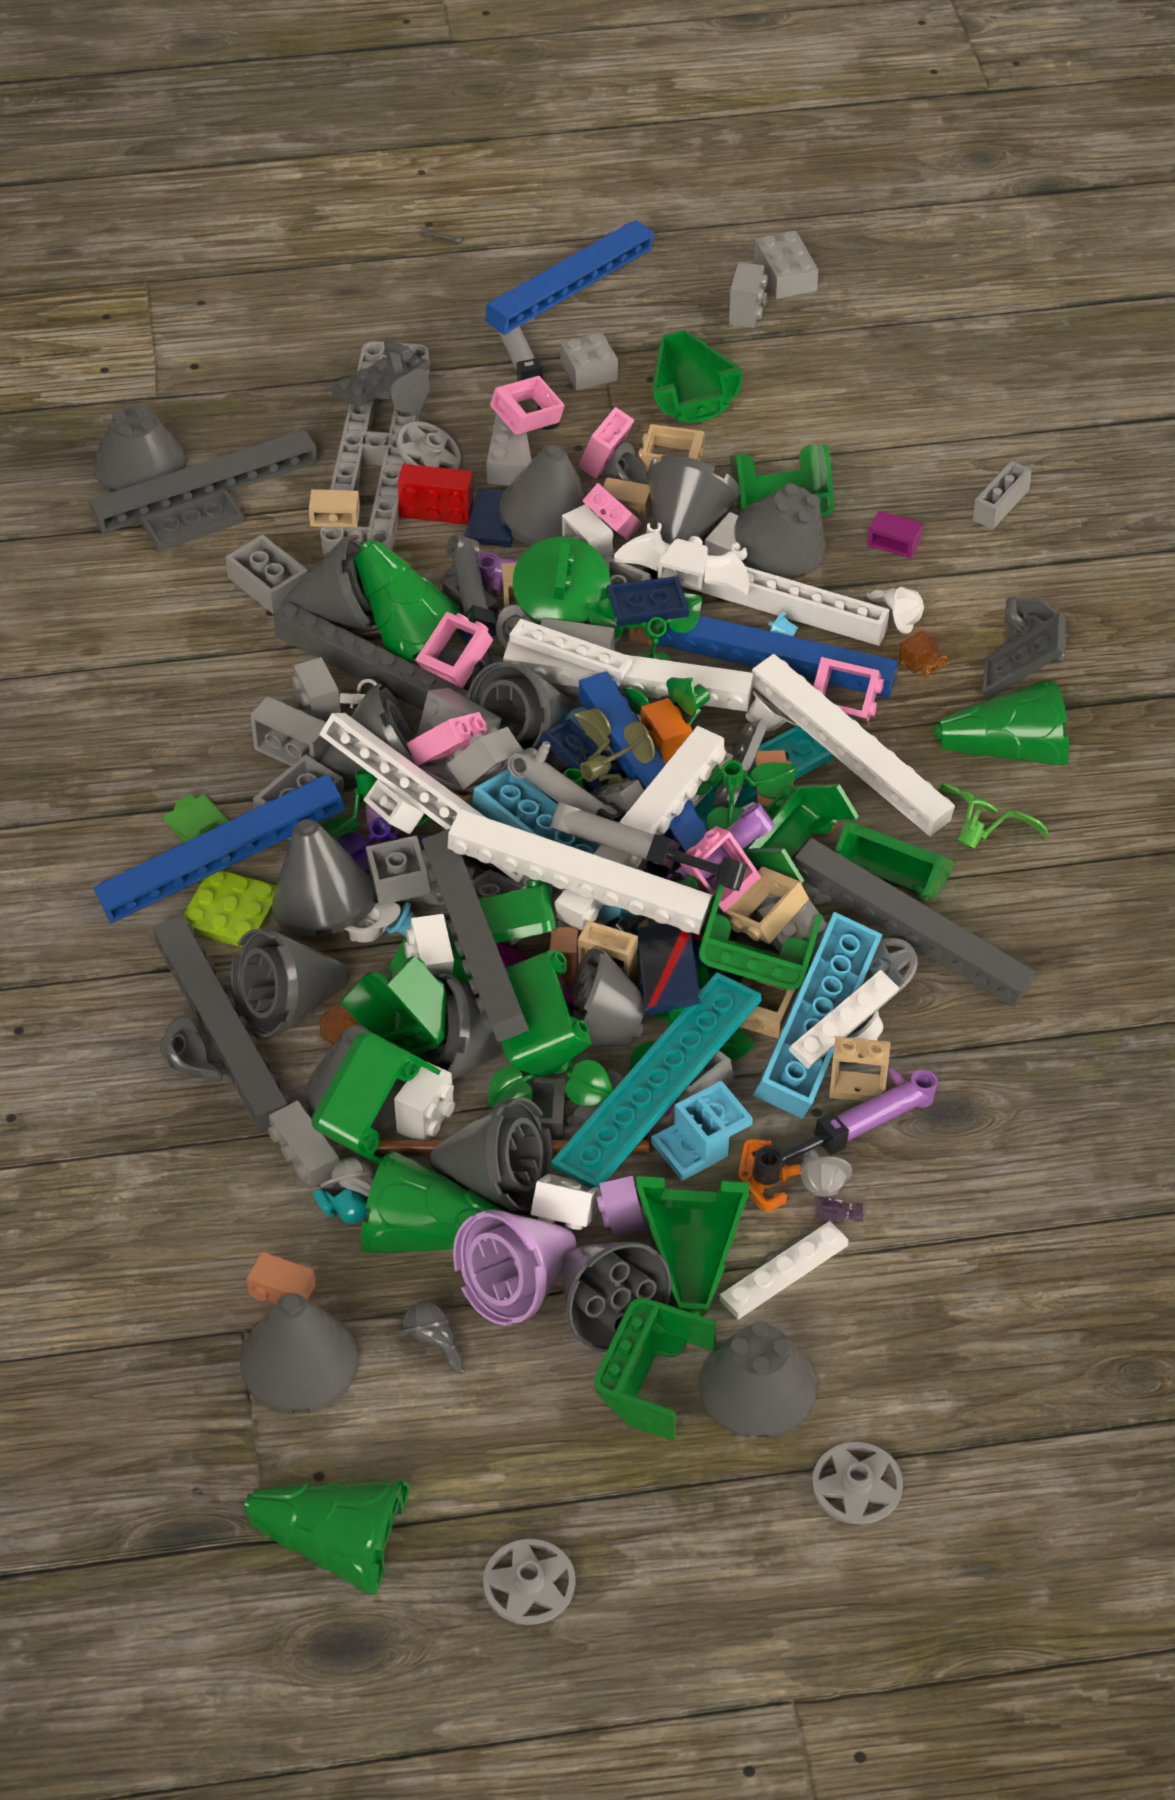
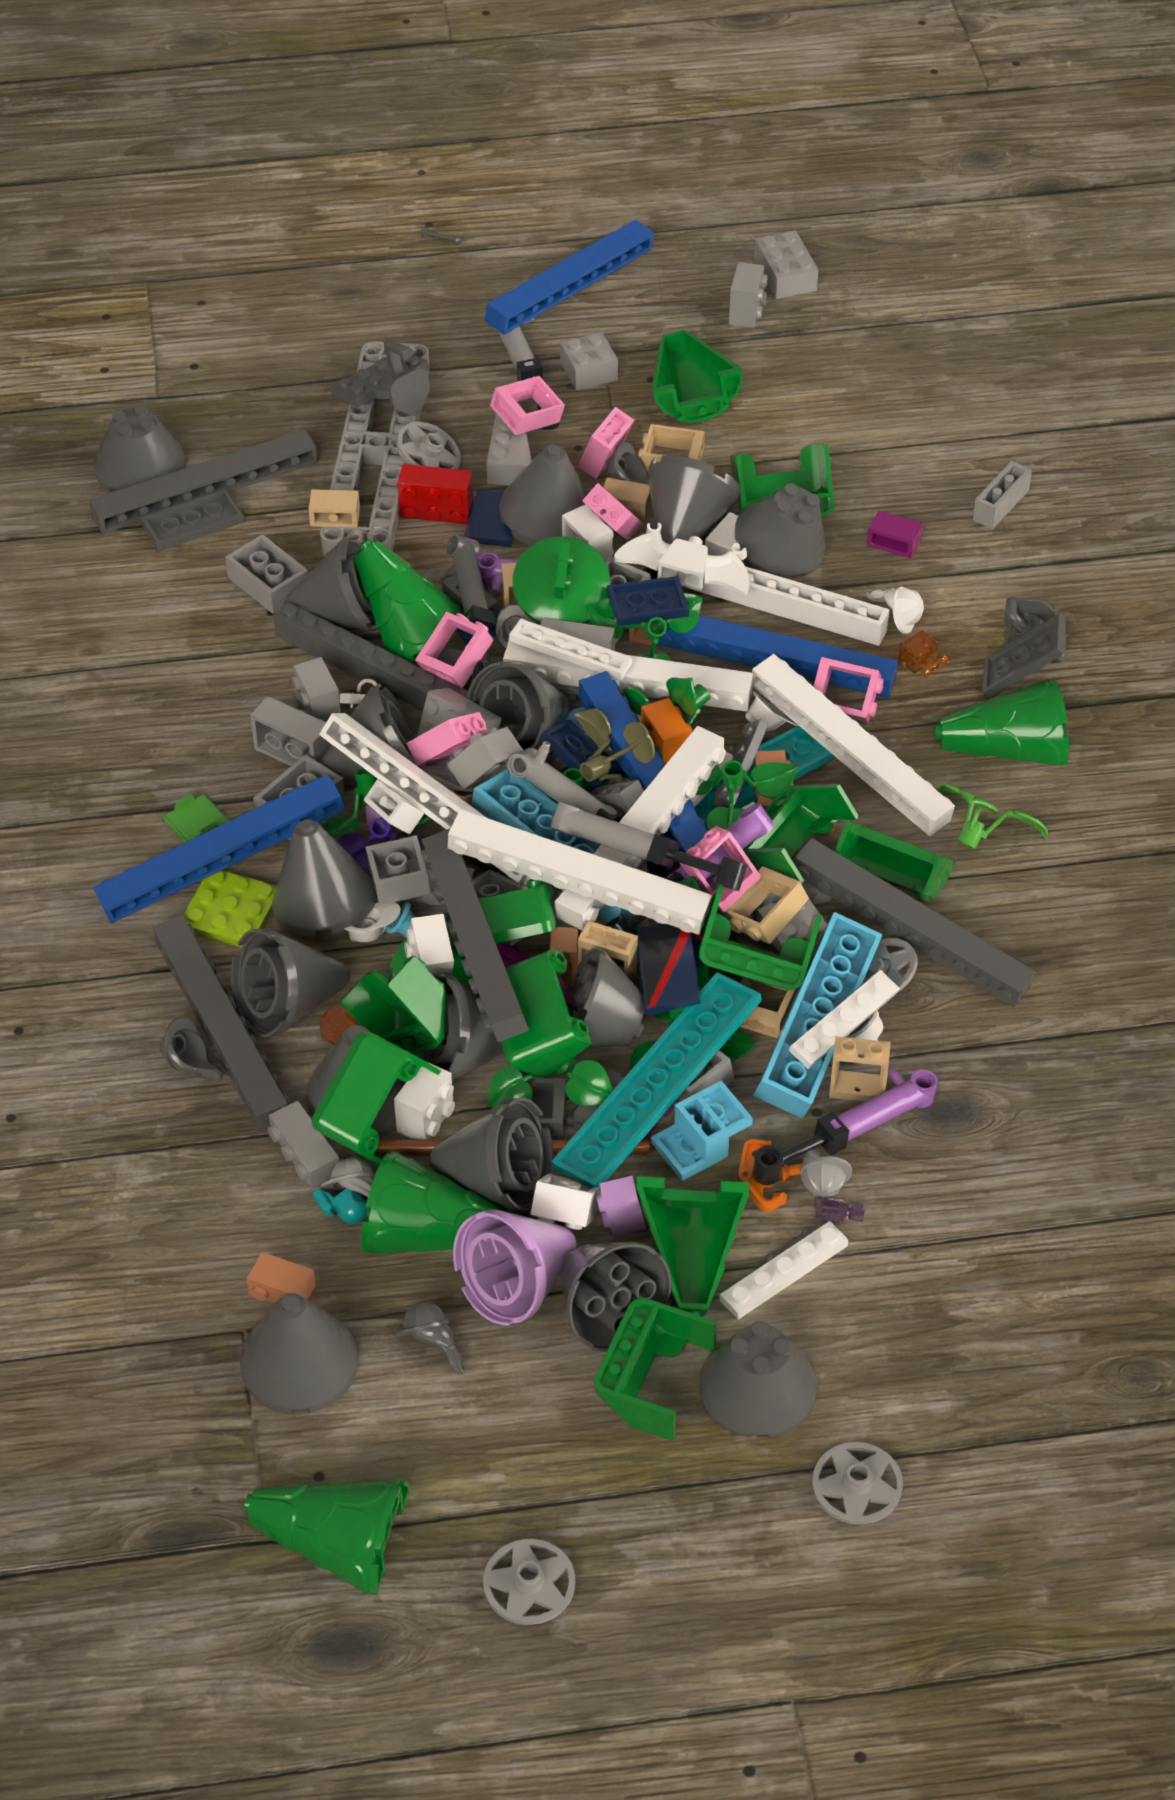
medium azure piece [768,611,798,637] -> none

